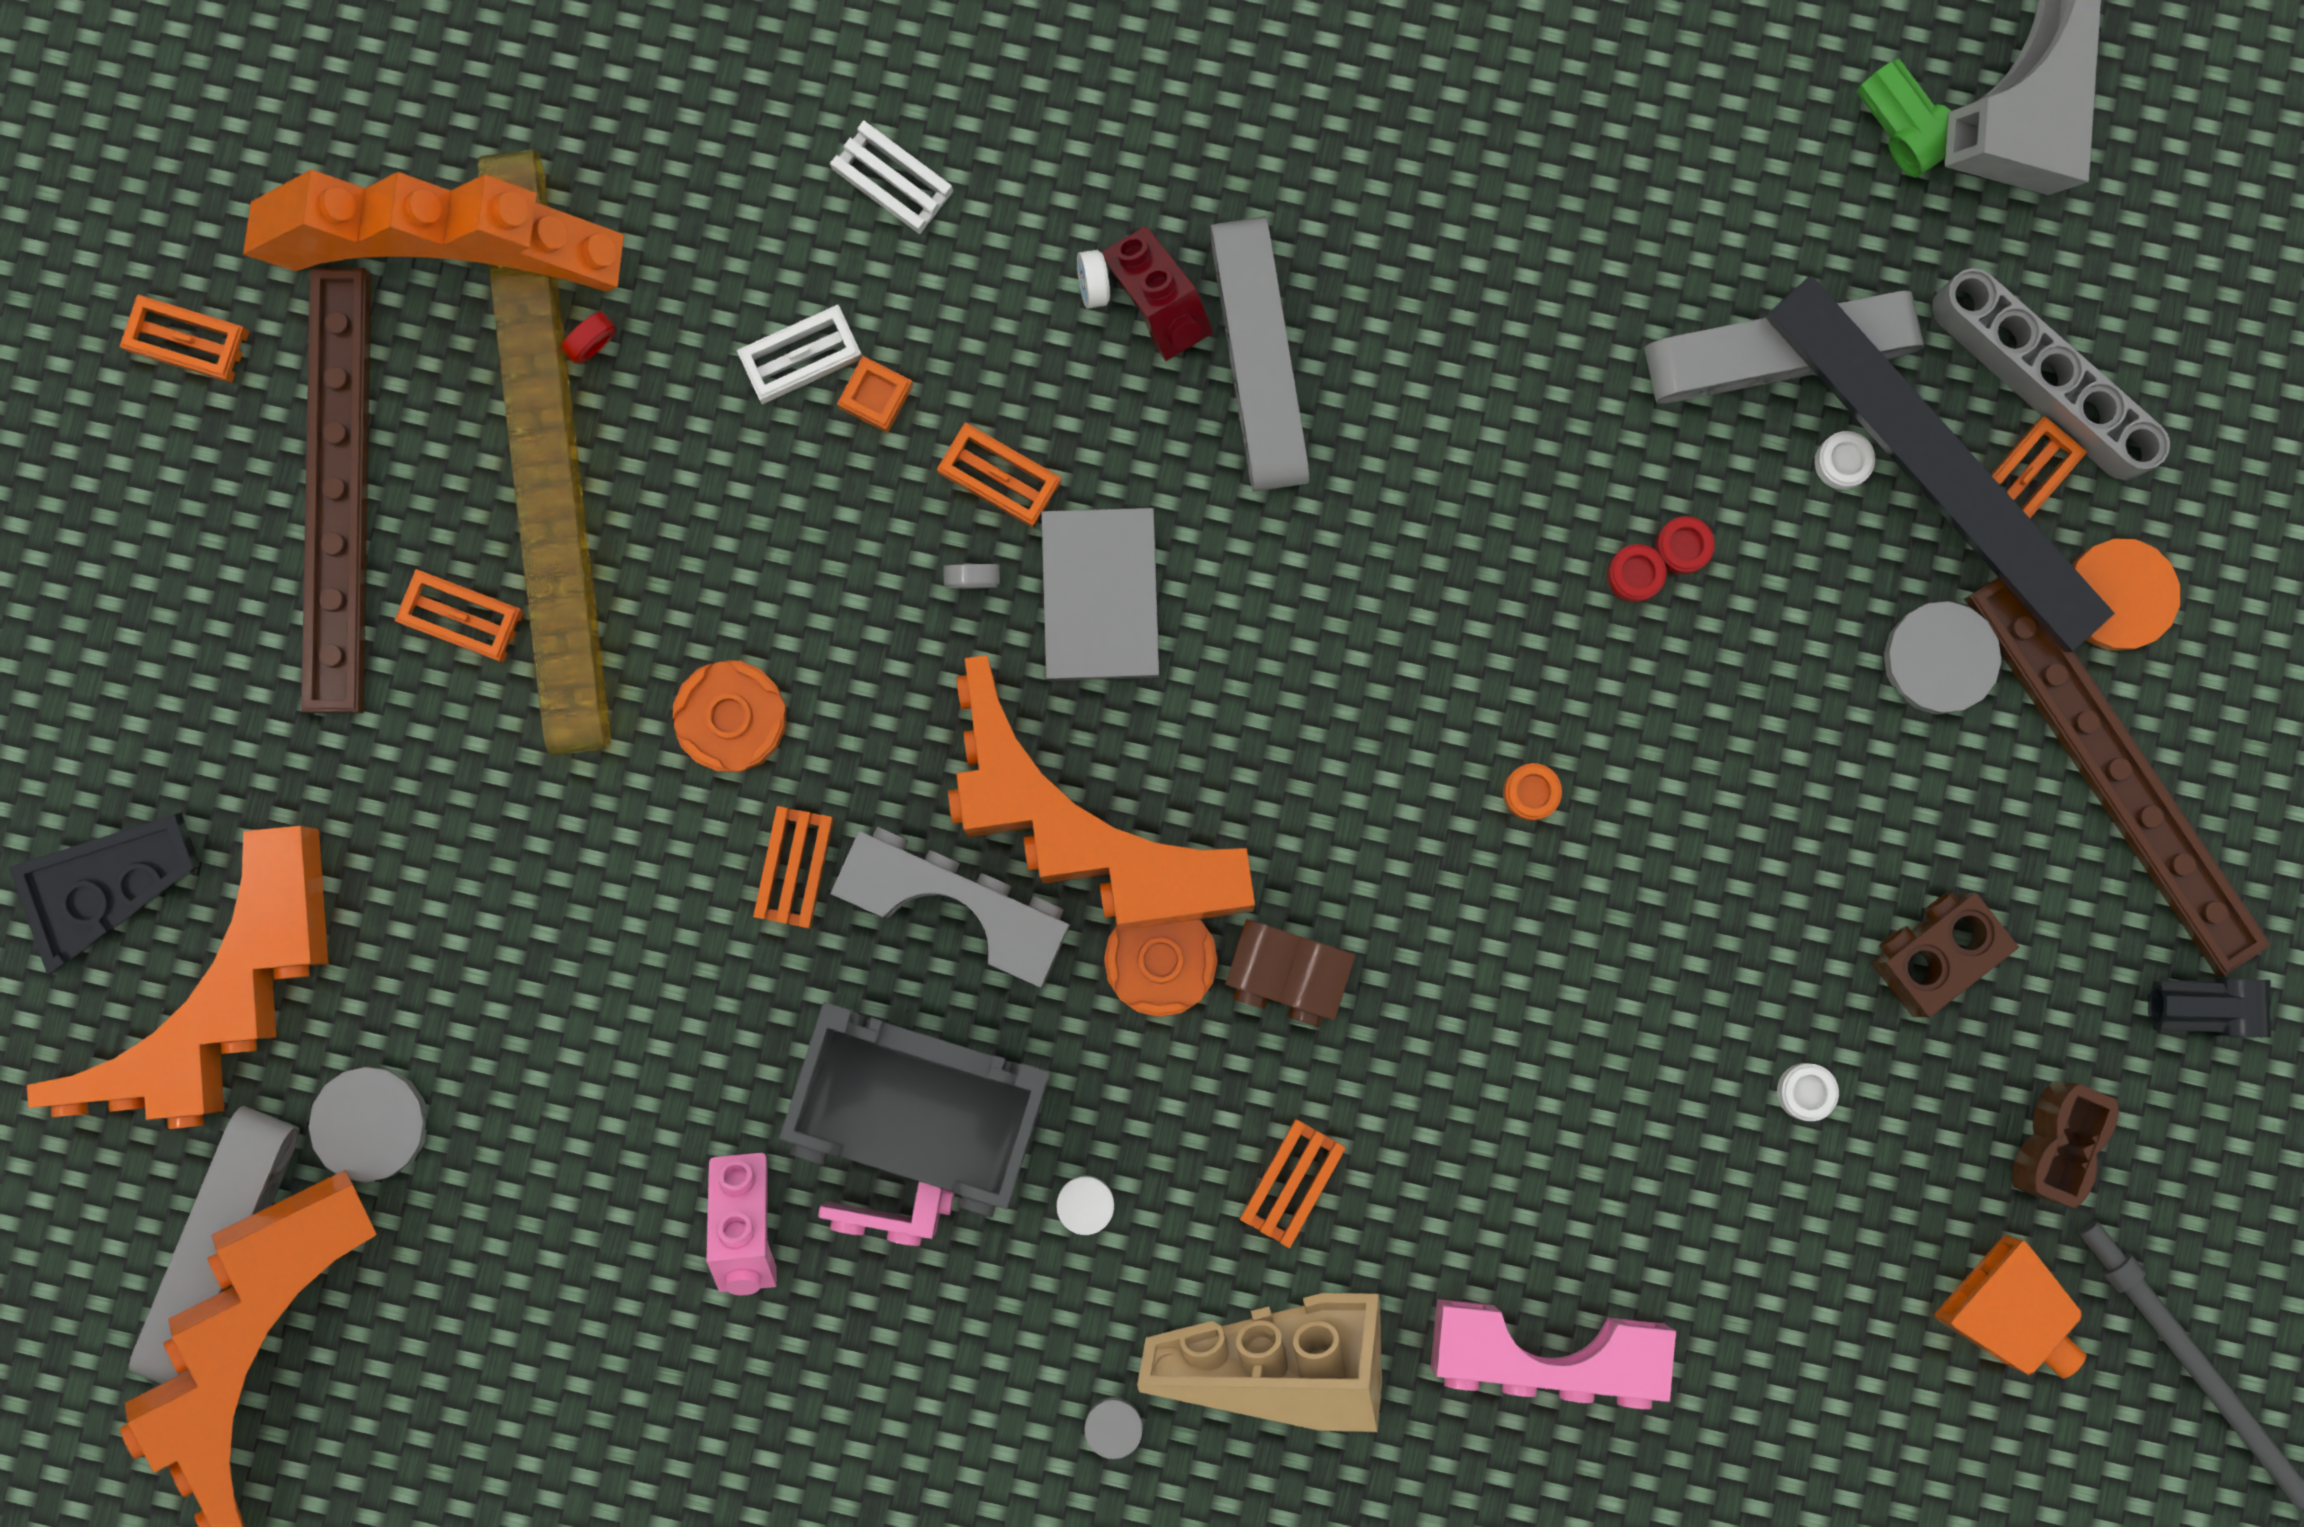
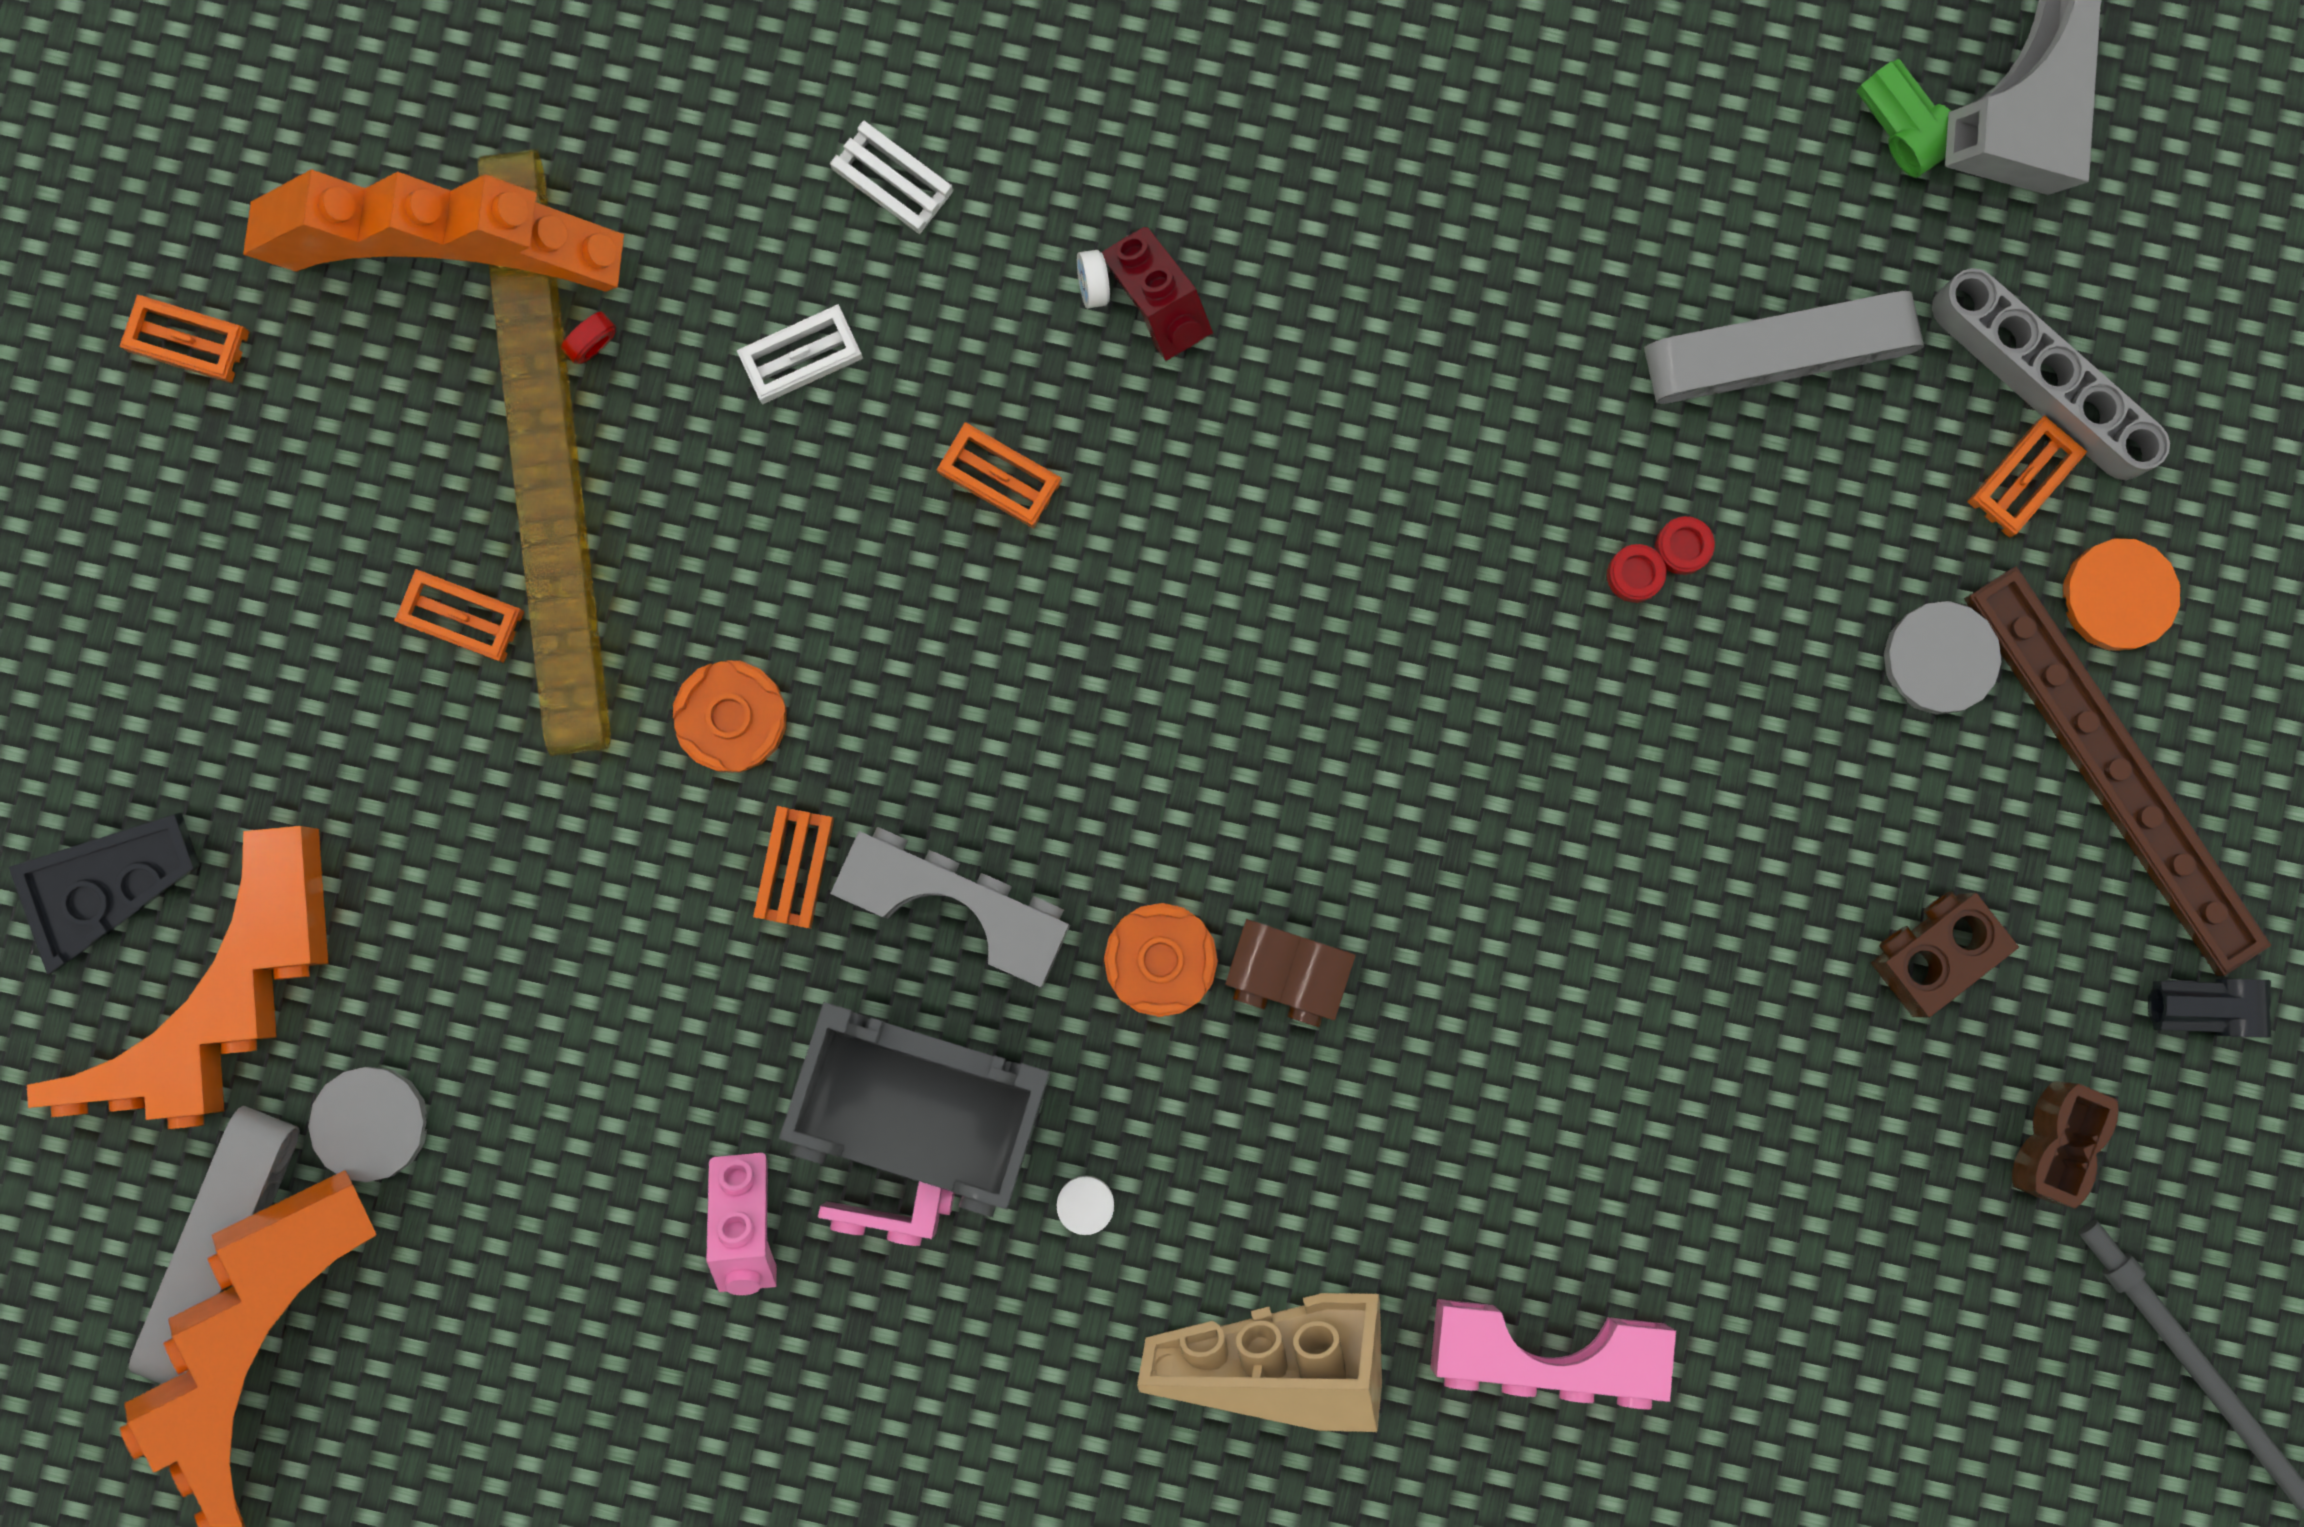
reddish brown tile [301,268,371,714] -> none
orange tile [837,356,914,433] -> none
light grey tile [943,564,1000,589] -> none
orange arch [948,655,1255,931] -> none
light grey tile [1041,508,1159,681] -> none
light grey tile [1085,1397,1142,1459] -> none
light grey beam [1210,216,1309,492] -> none
orange tile [1239,1118,1346,1248] -> none
orange tile [1503,763,1562,821] -> none
black tile [1764,275,2115,652] -> none
white tile [1777,1063,1839,1121] -> none
white tile [1815,431,1875,490] -> none
orange torso [1933,1235,2086,1379] -> none

